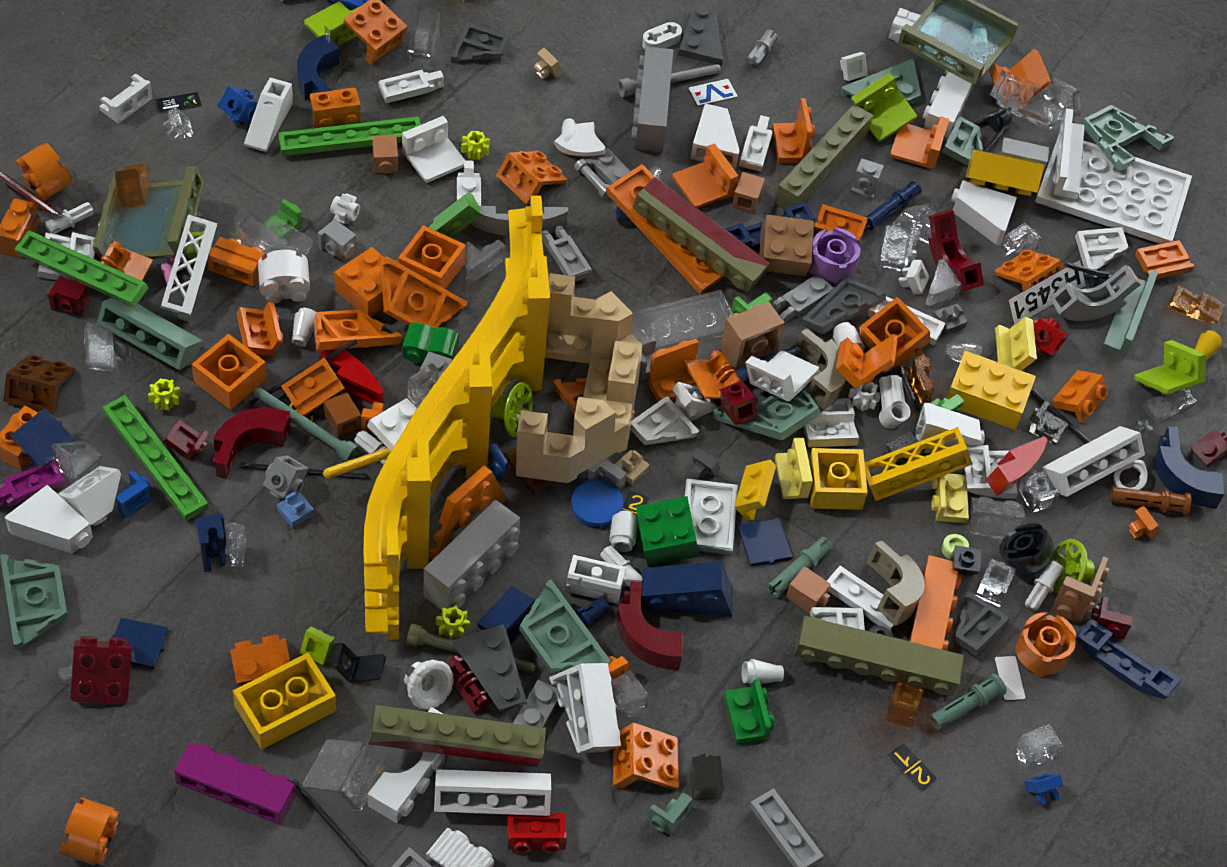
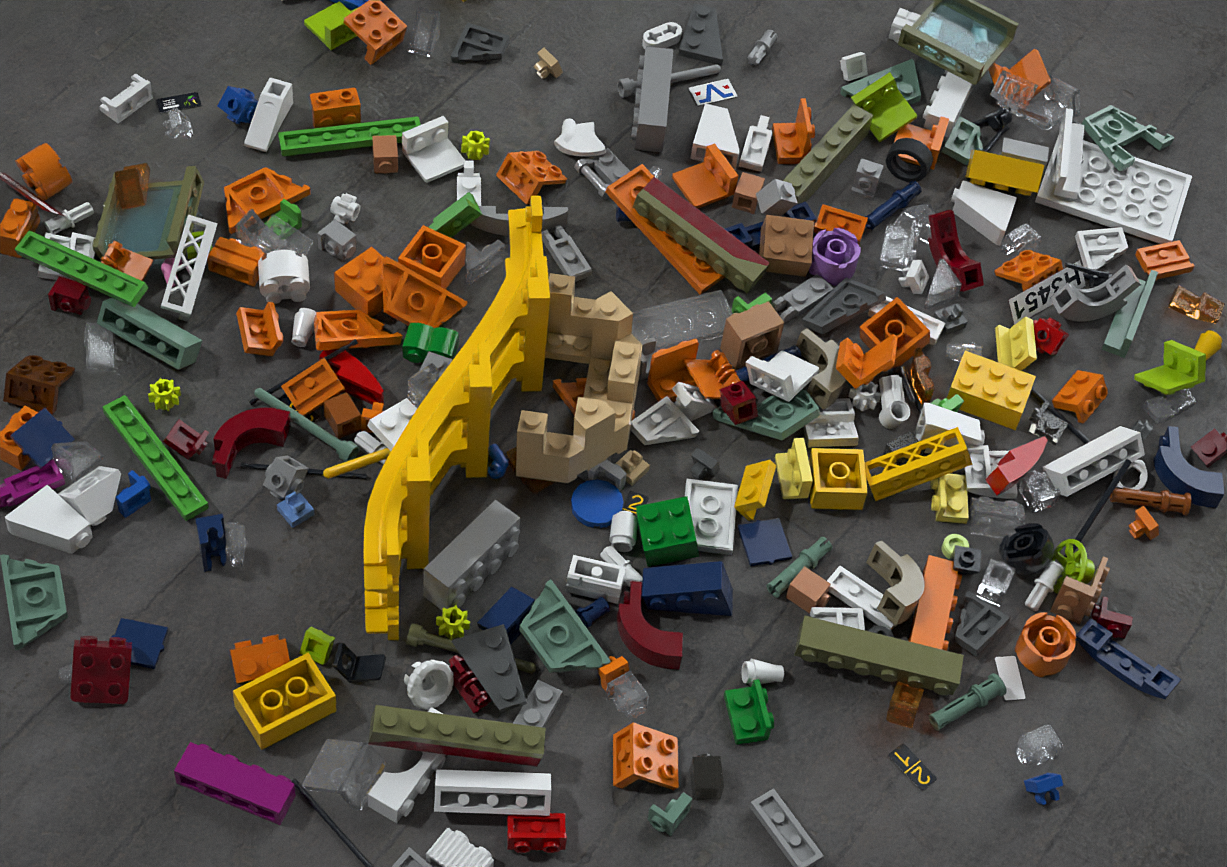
orange brick [59,797,119,865] -> none
orange brick [192,334,267,411] -> none
dark blue arch [297,34,340,100] -> none
white hinge [378,70,444,104] -> none
orange wing [429,466,506,560] -> none
lime wheel [492,382,533,437] -> none
white wedge [549,663,621,753] -> none
white brick [833,322,865,351] -> none
none -> orange wing [224,167,311,234]
none -> light grey brick [756,179,798,216]
none -> black tyre [885,138,933,182]
none -> black axle [1064,459,1132,558]

